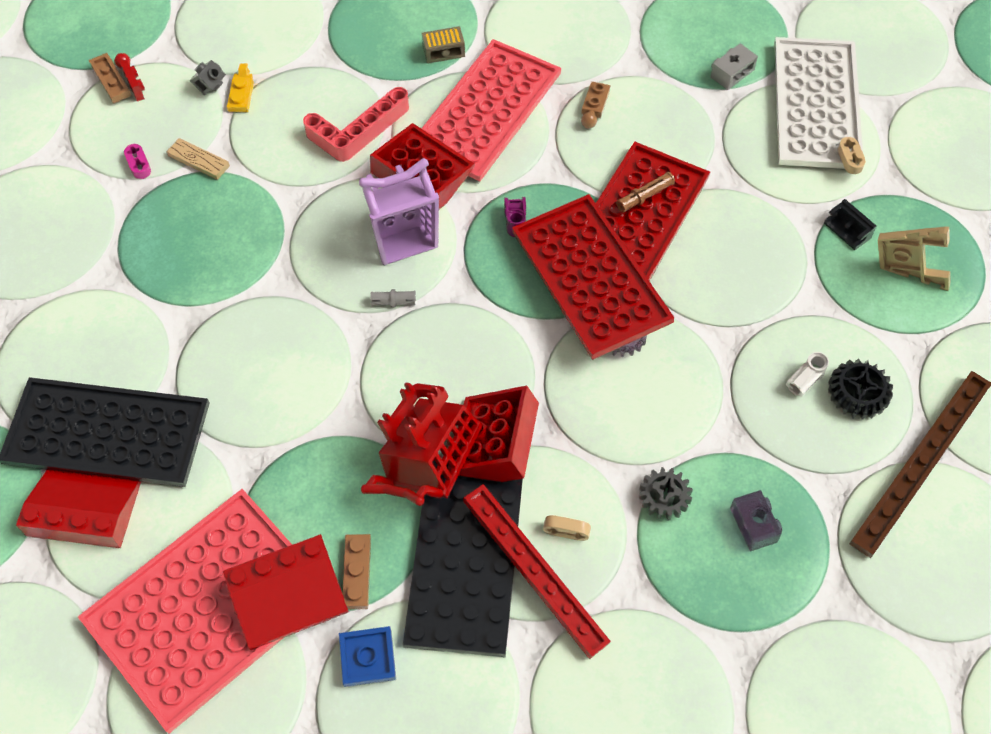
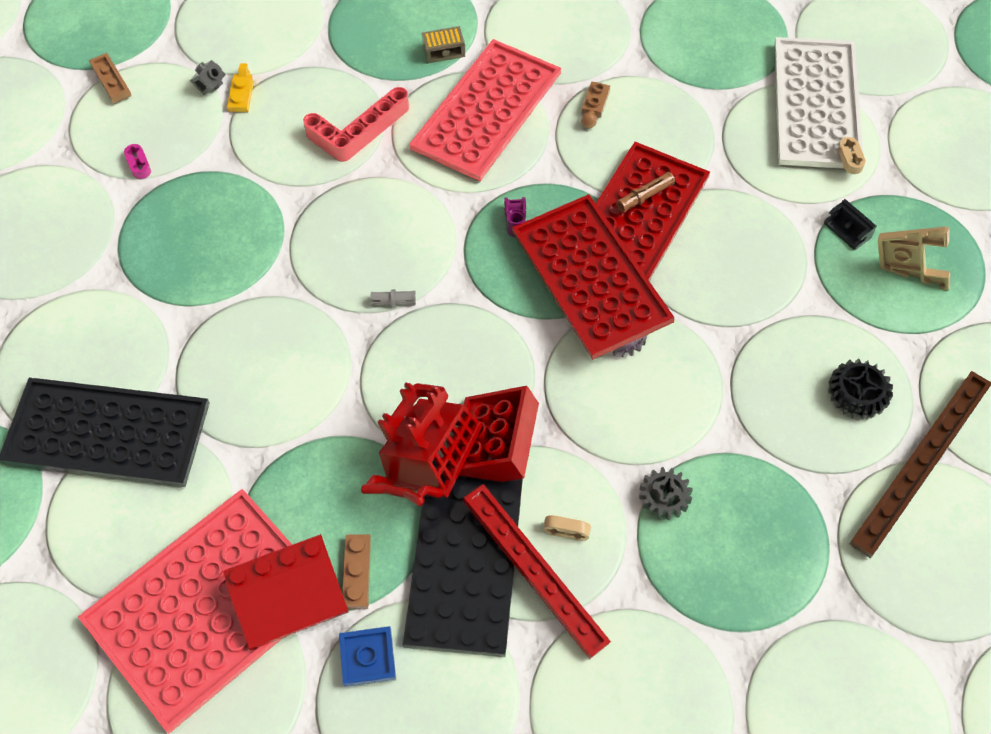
red slope [16,470,141,549] -> none
red plate [114,53,145,102] -> none
tan tile [167,138,230,180] -> none
lavender piece [359,158,439,265] -> none
red slope [370,123,475,210] -> none
light grey brick [711,43,758,90] -> none
clear purple brick [730,490,782,552] -> none
white piece [786,352,829,397] -> none

